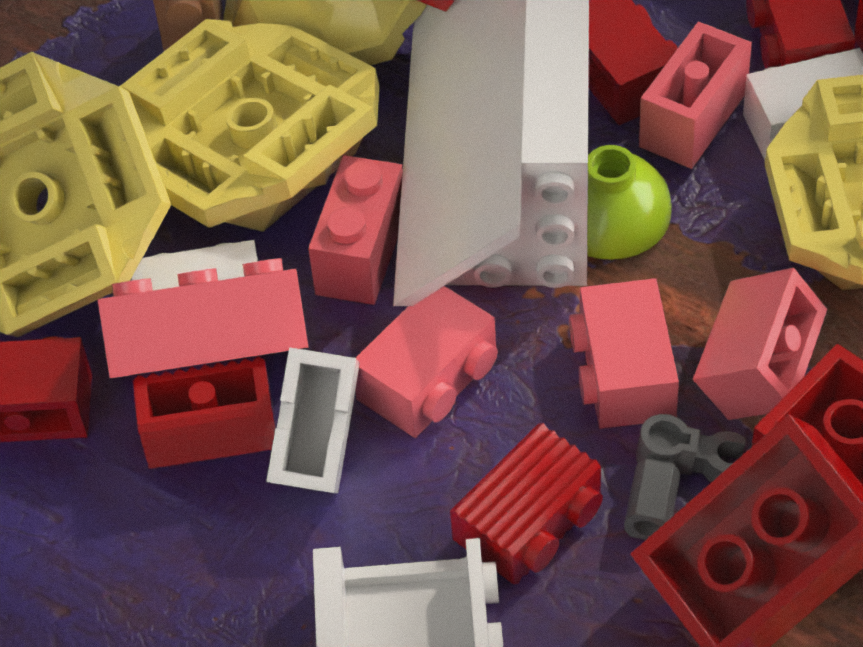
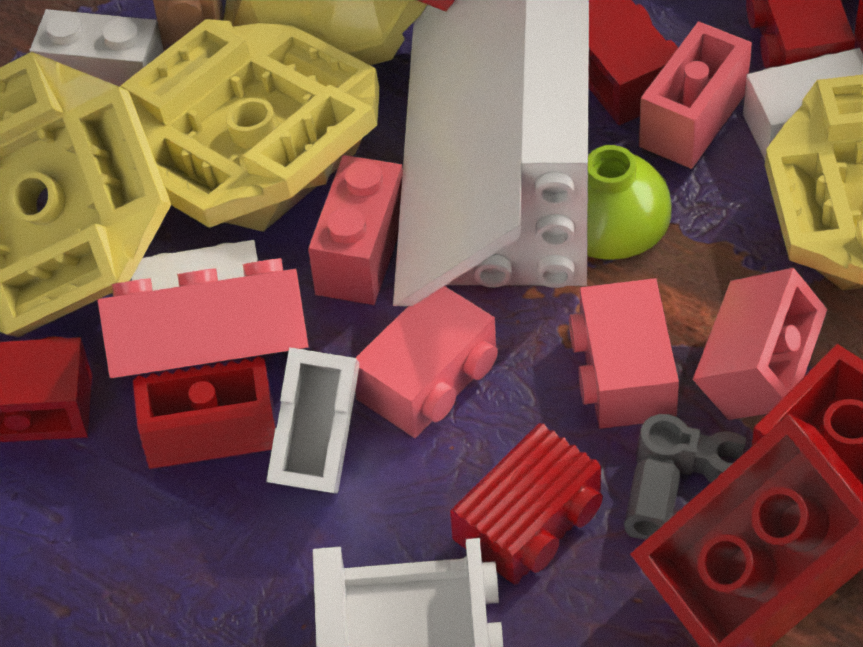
none -> white brick [30,9,164,87]

